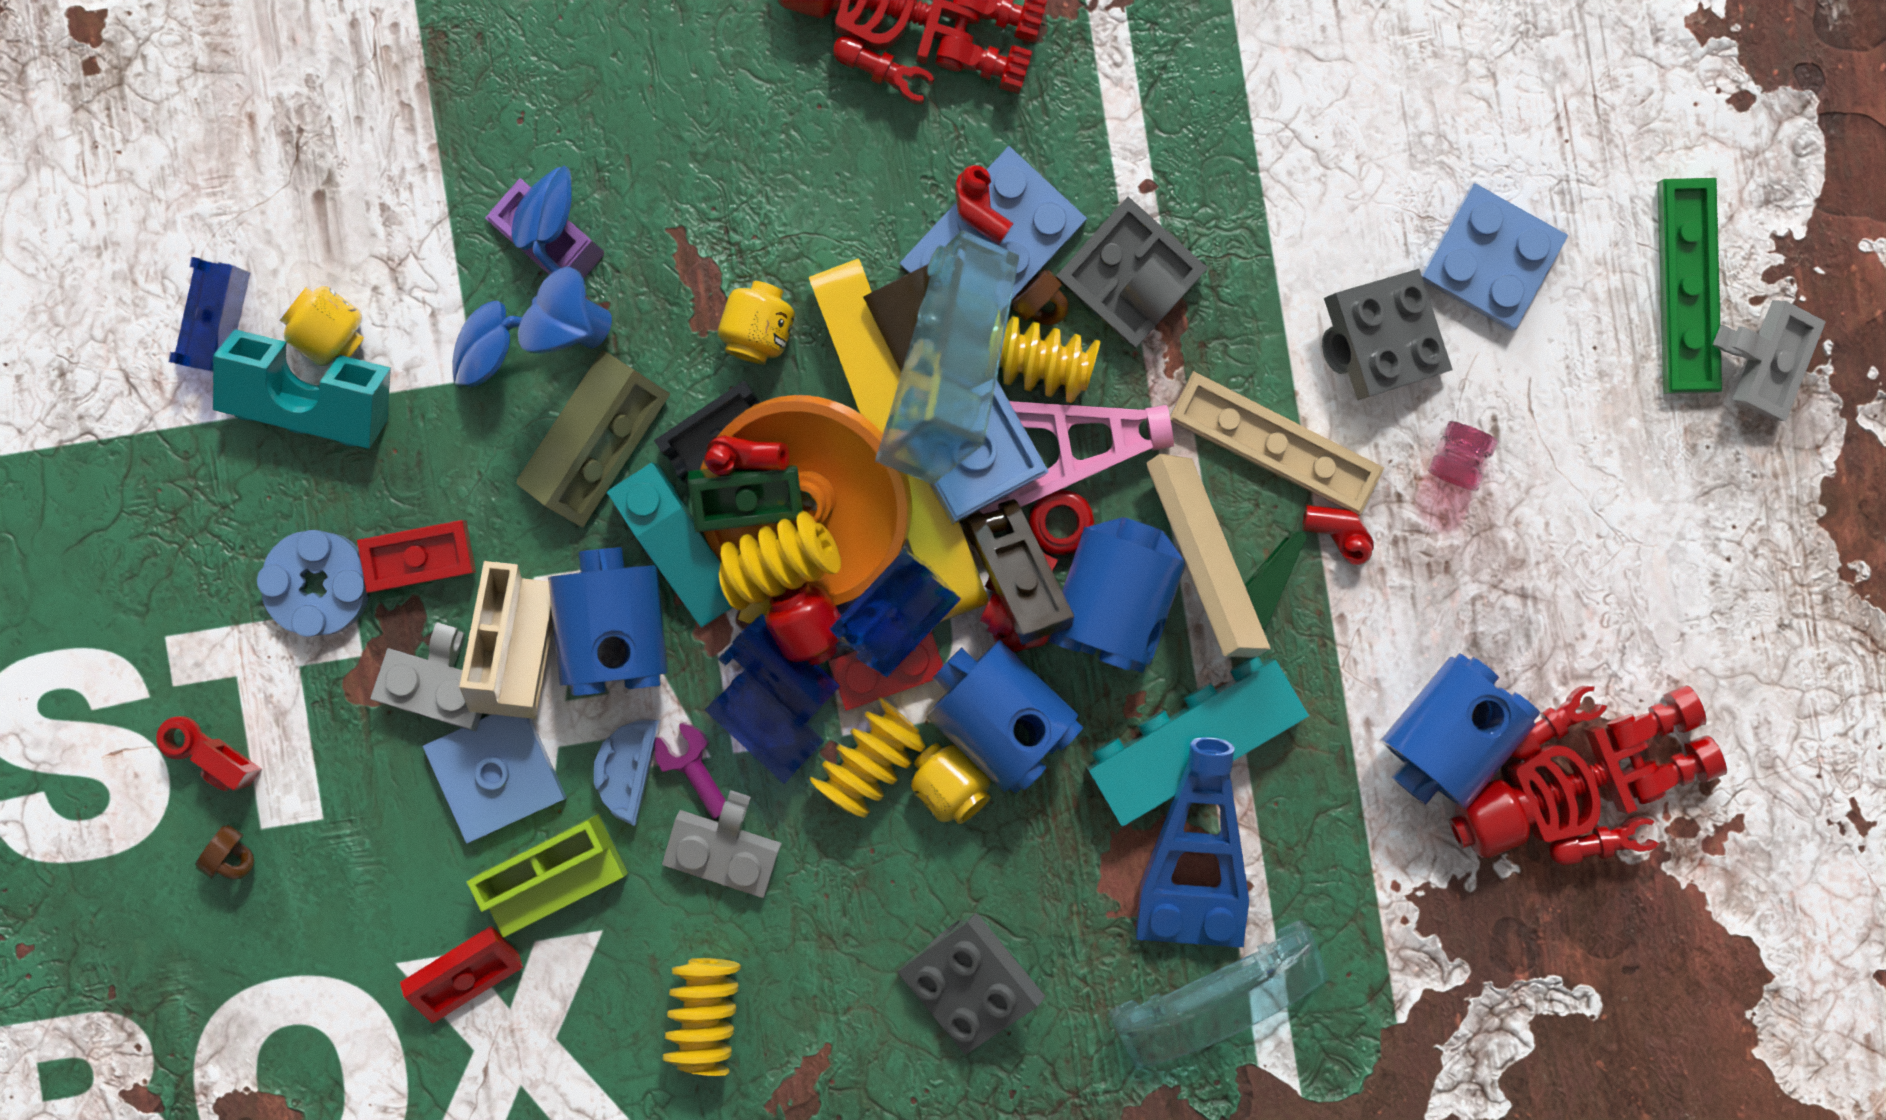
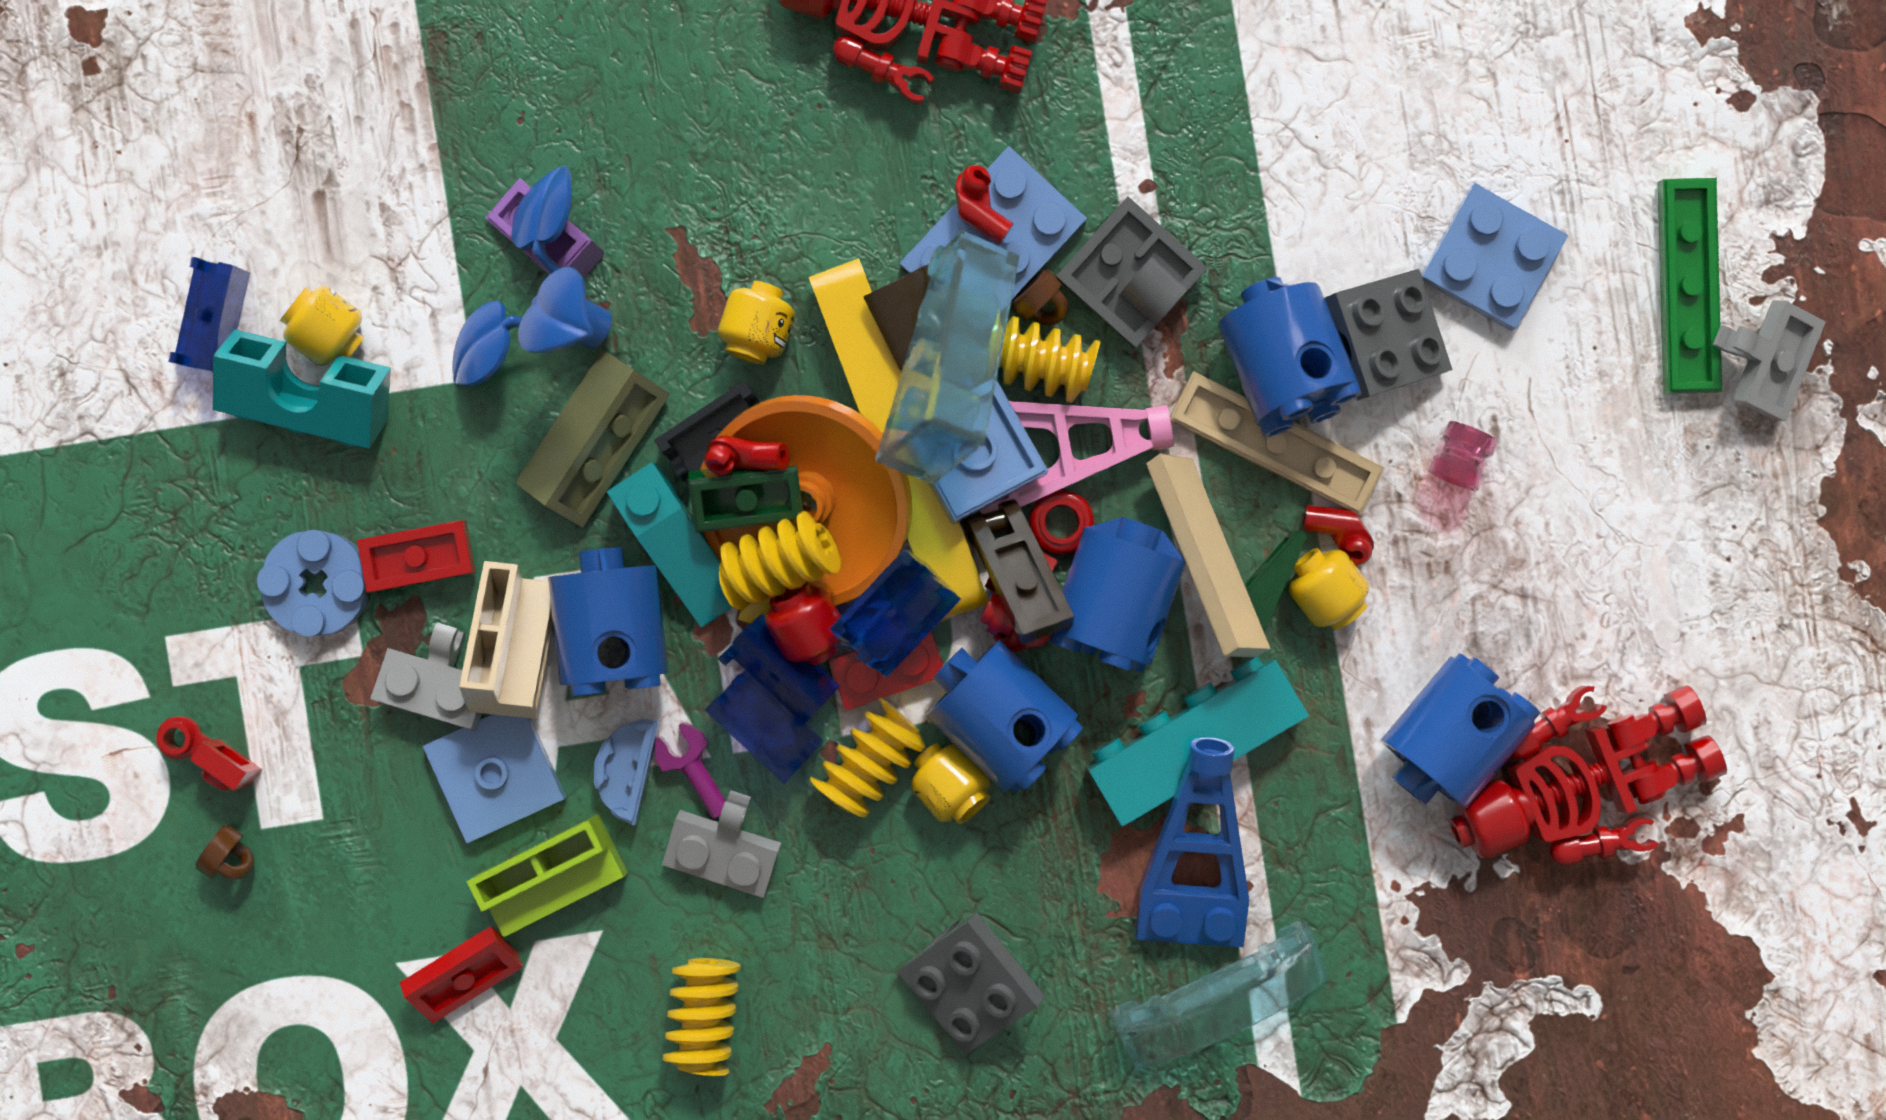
none -> blue cylinder [1218,277,1362,437]
none -> yellow head [1288,548,1369,630]

